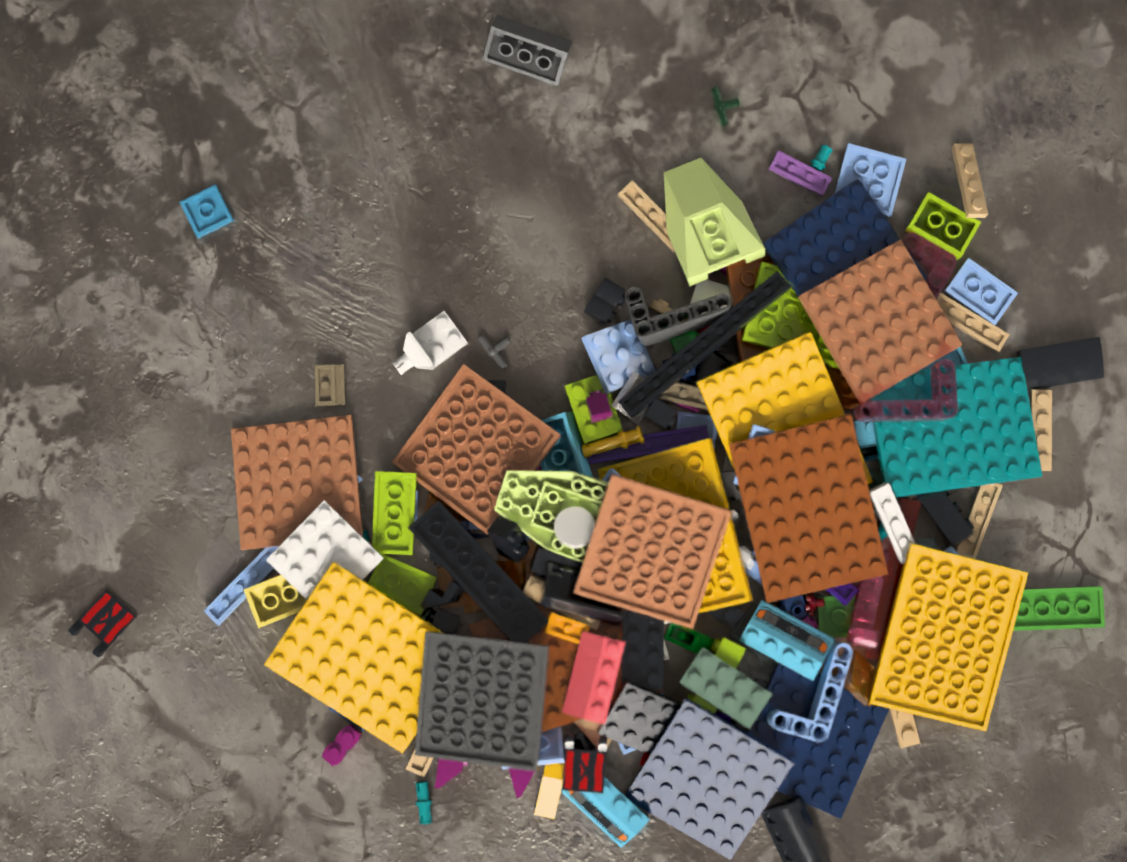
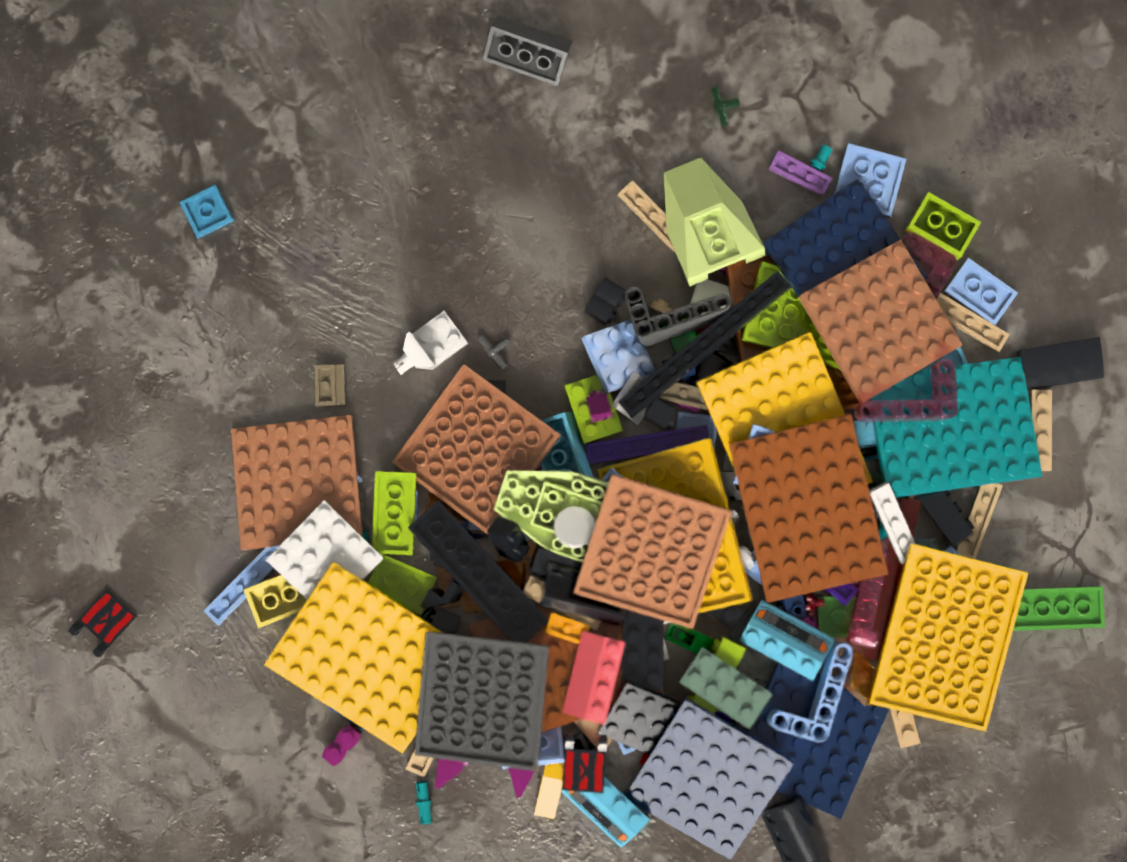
yellow pin [582,426,645,458] -> none
tan plate [951,143,988,218] -> none

